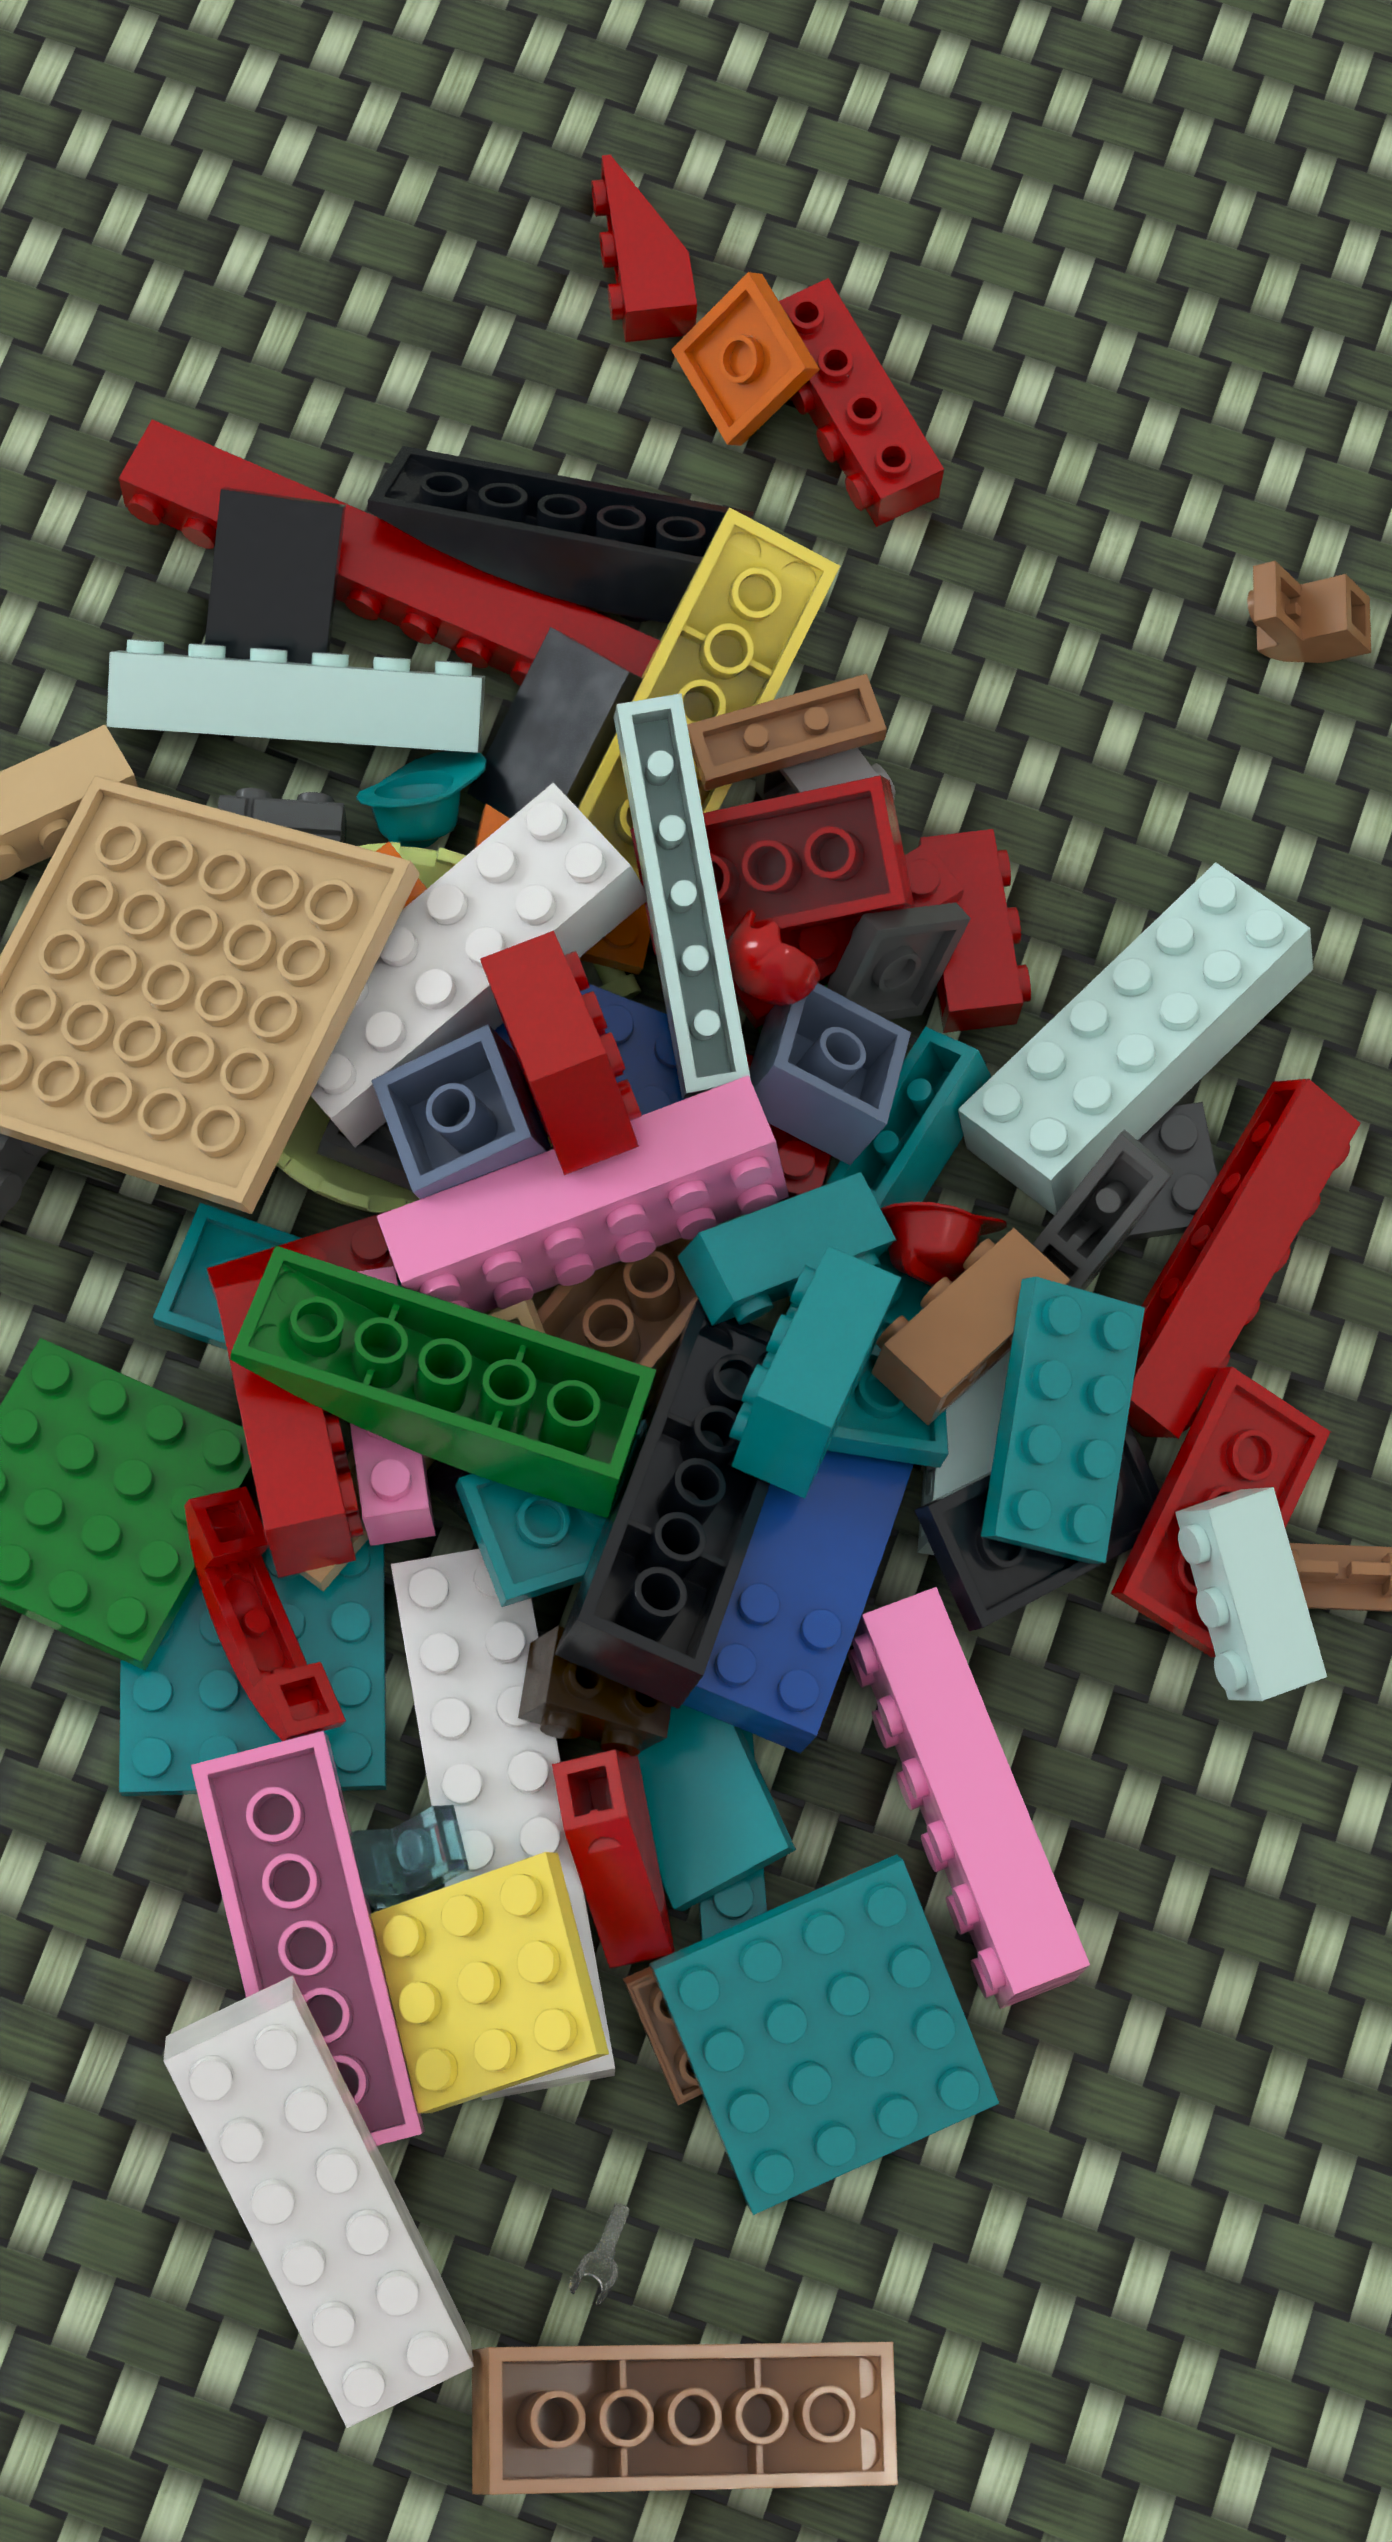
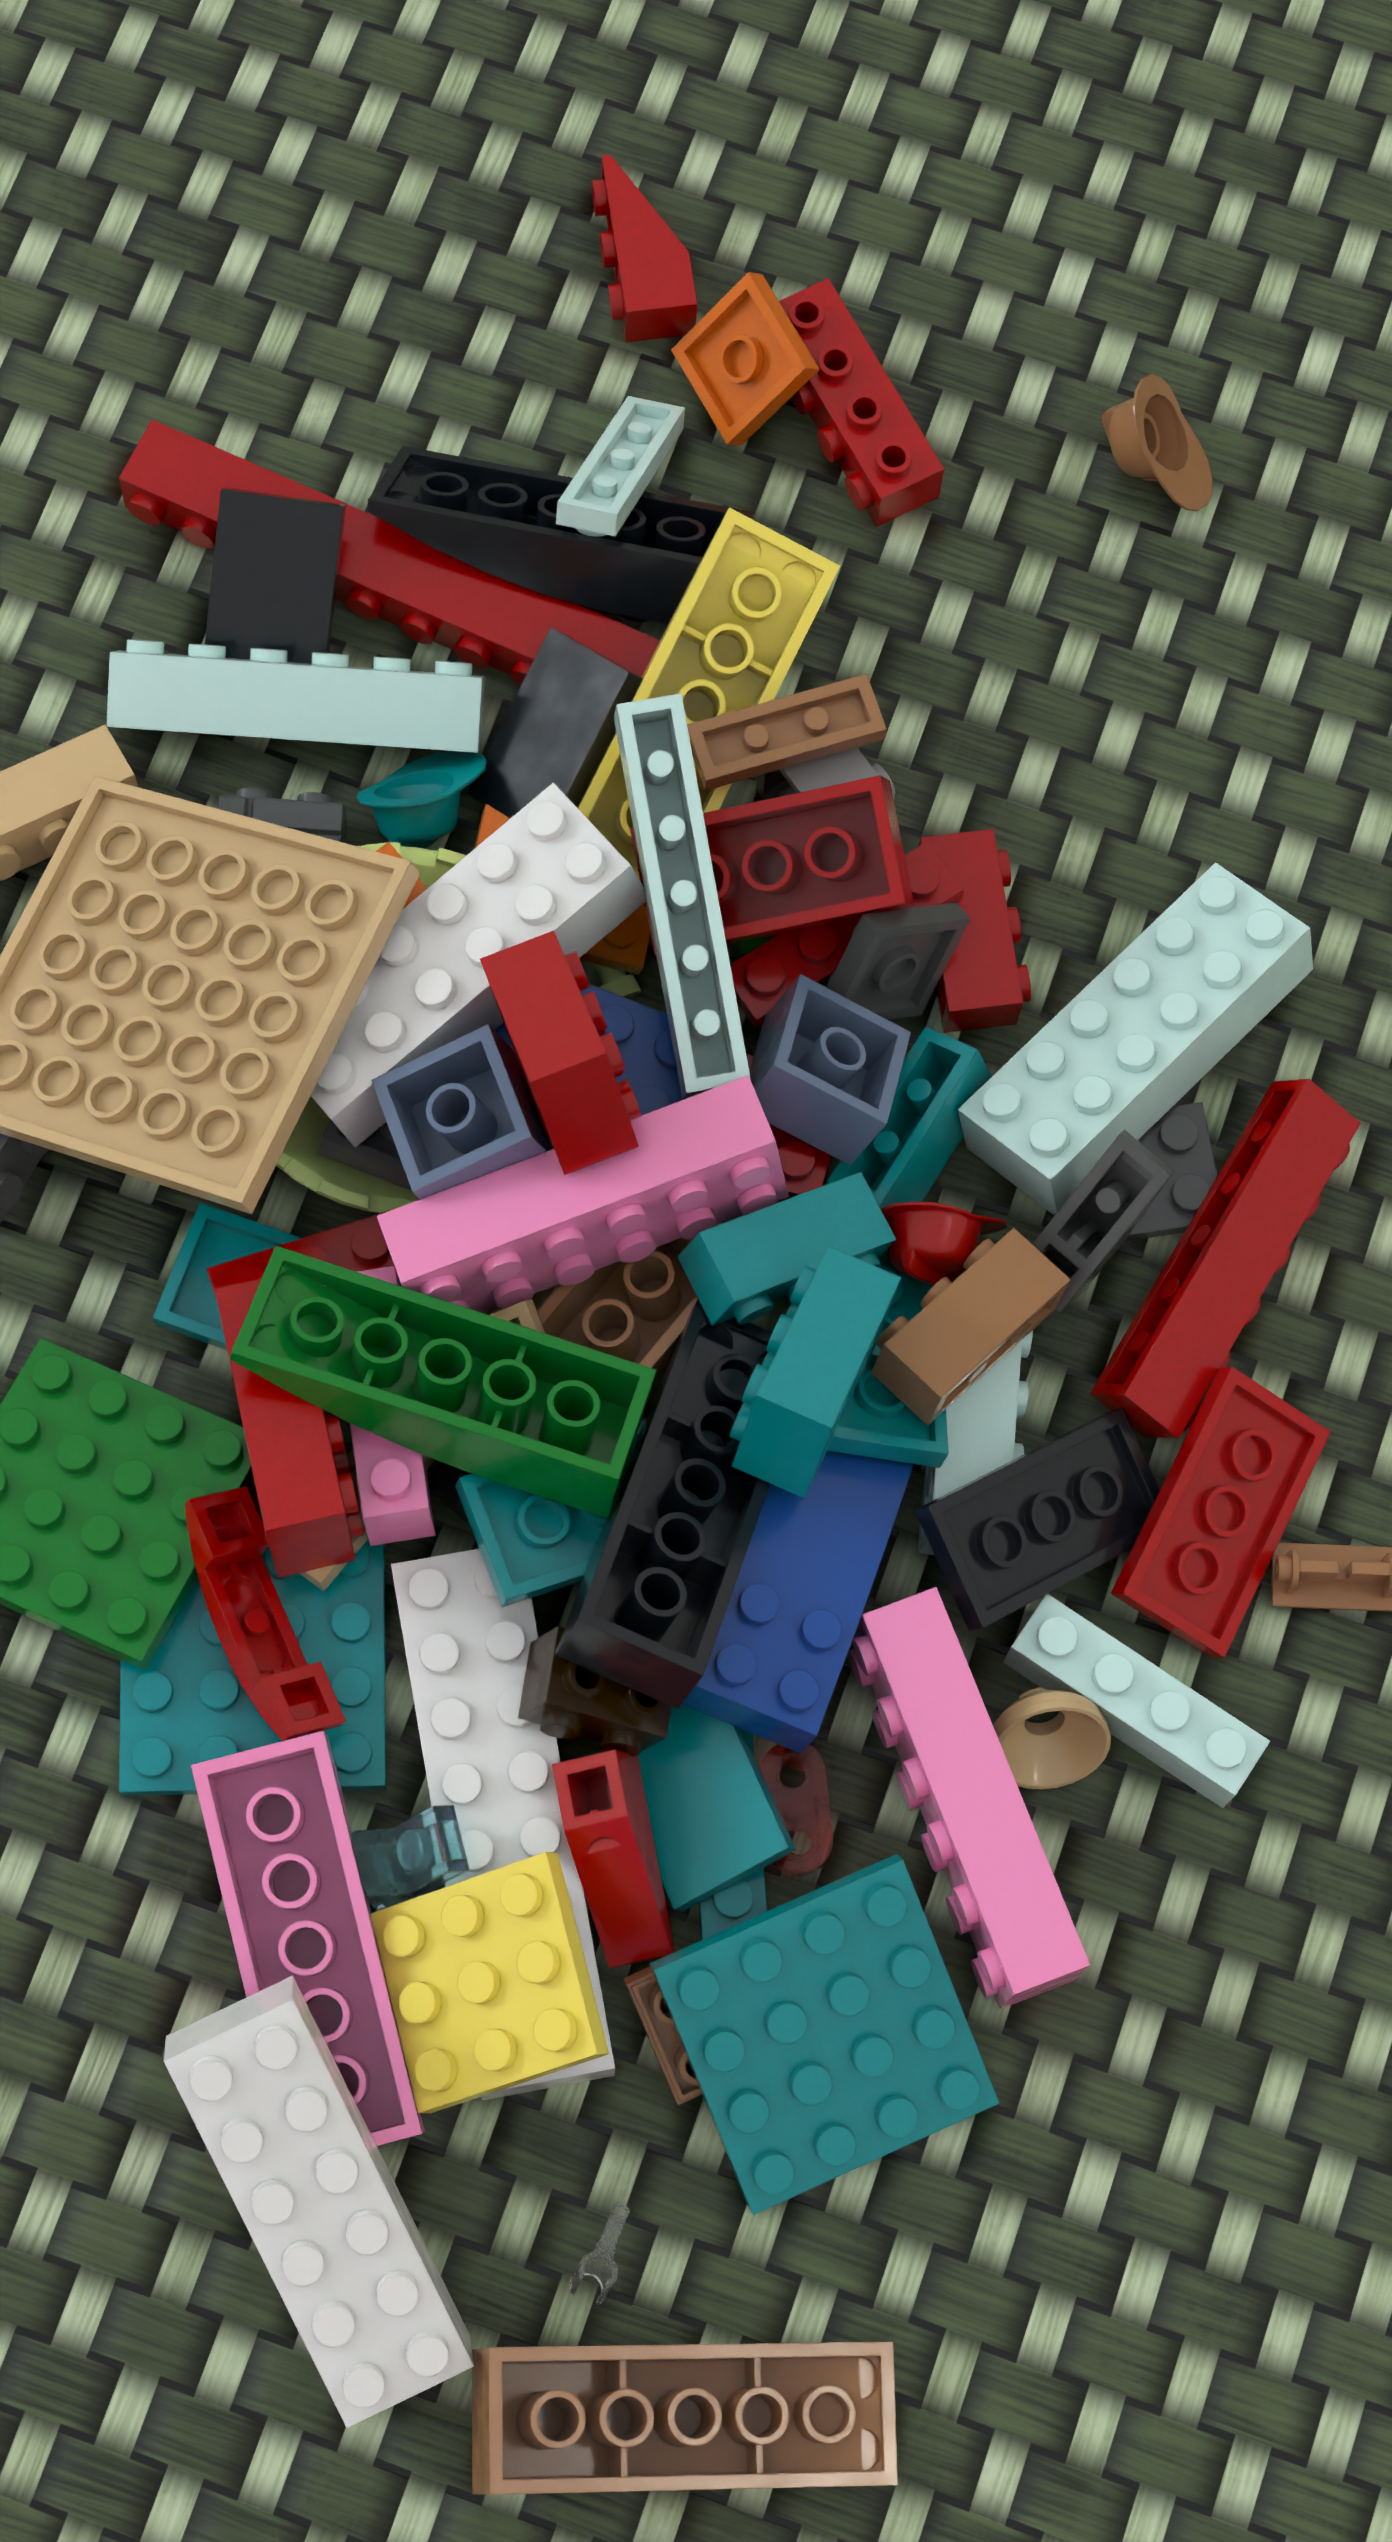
red hair [727,910,821,1006] -> none
teal plate [981,1277,1145,1564] -> none
light aqua brick [1175,1487,1327,1701] -> none
medium nougat brick [1247,561,1371,663] -> none
none -> light aqua plate [556,396,685,537]
none -> clear red plate [760,1744,833,1876]
none -> tan piece [993,1687,1111,1790]
none -> light aqua brick [1003,1594,1270,1808]
none -> medium nougat piece [1101,374,1212,511]

